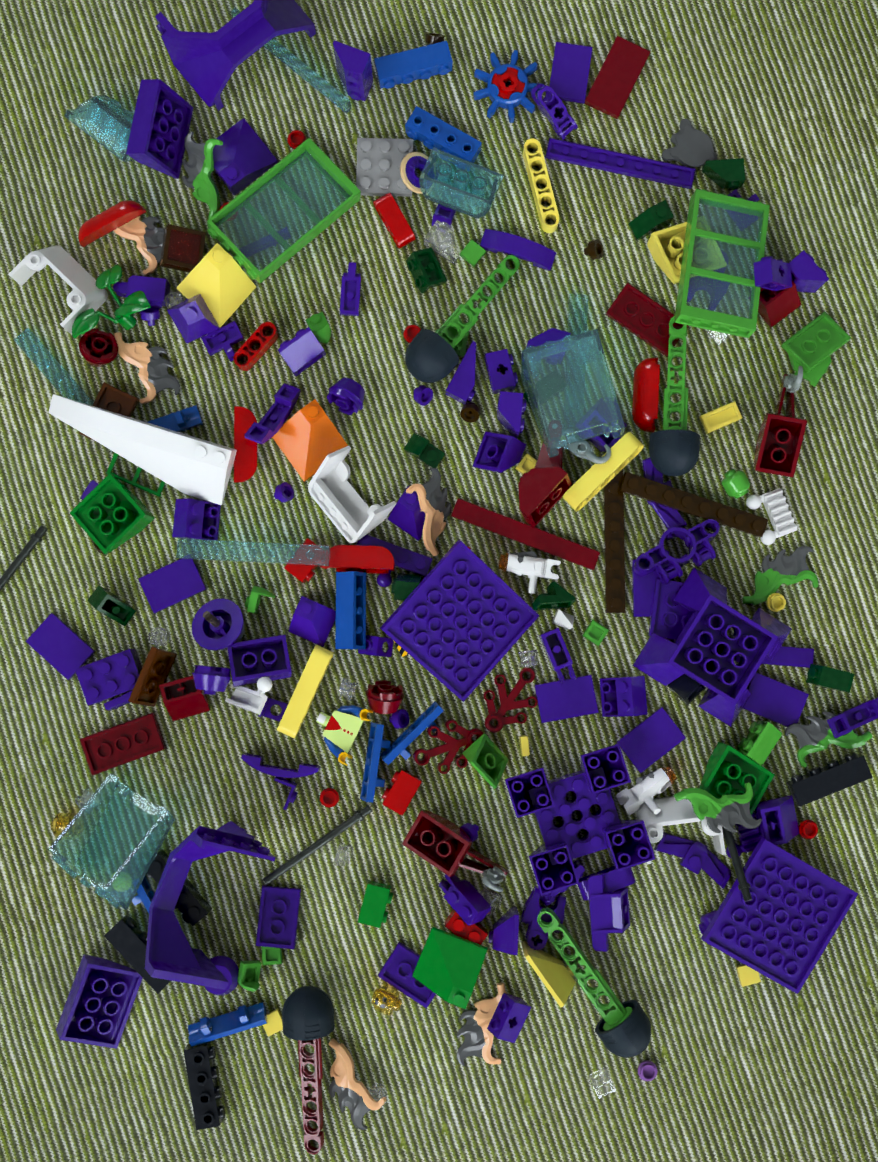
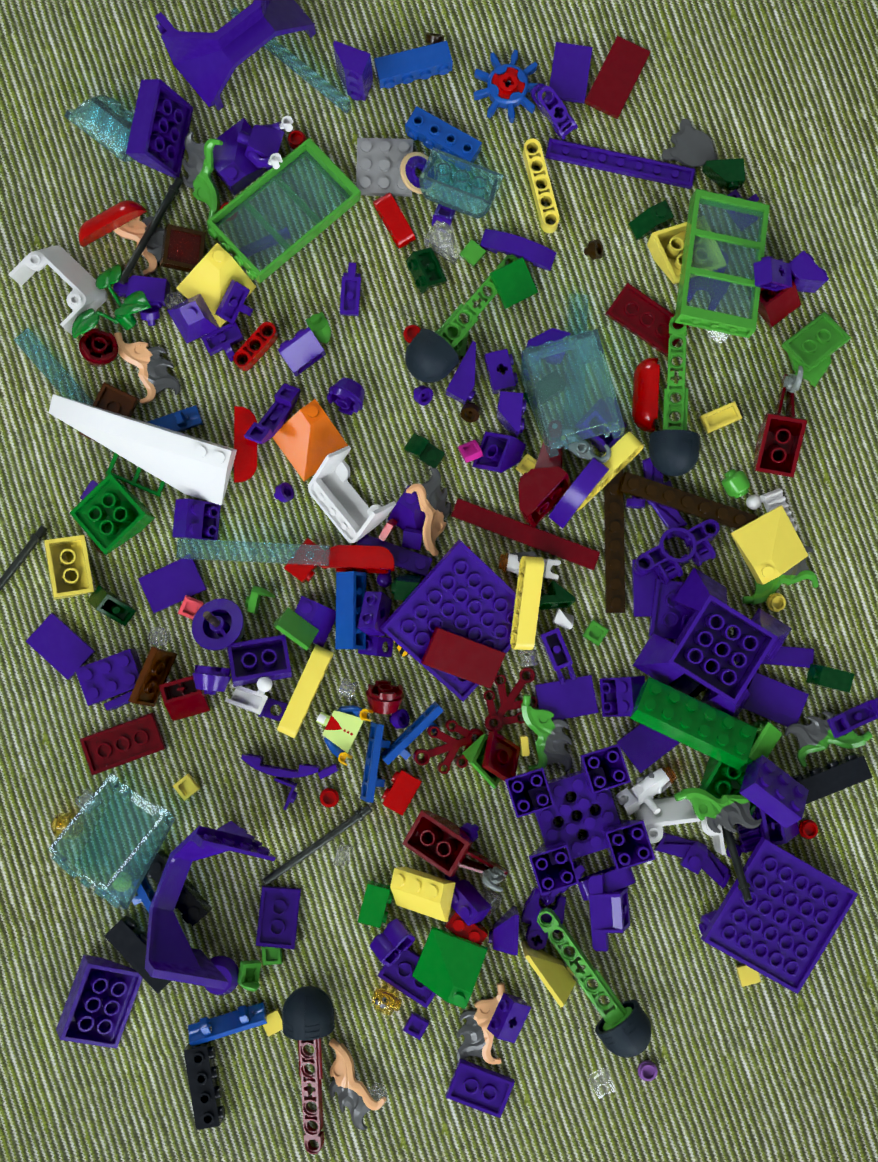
none -> light yellow slope [44,535,94,600]
none -> pearl dark grey bar [118,177,183,285]
none -> light yellow tile [173,773,201,801]
none -> coral tile [178,595,204,620]
none -> dark purple plate [215,280,253,324]
none -> dark purple torso [237,116,293,170]
none -> bright green slope [273,608,319,651]
none -> dark purple tile [318,763,340,779]
none -> dark purple brick [357,591,392,636]
none -> dark purple brick [369,918,416,967]
none -> tile [378,518,398,542]
none -> light yellow slope [390,867,456,922]
none -> dark purple tile [402,528,423,550]
none -> dark purple tile [403,1011,430,1040]
none -> dark red tile [421,627,506,689]
none -> dark purple tile [445,1059,515,1118]
none -> dark pink plate [458,440,483,463]
none -> dark red plate [482,730,520,781]
none -> green tile [489,257,538,309]
none -> light yellow beam [510,556,544,650]
none -> piece [521,694,572,772]
none -> dark purple slope [548,457,609,528]
none -> dark purple tile [626,495,646,509]
none -> green brick [630,677,758,770]
none -> light yellow slope [730,505,809,585]
none -> dark purple brick [739,755,809,828]

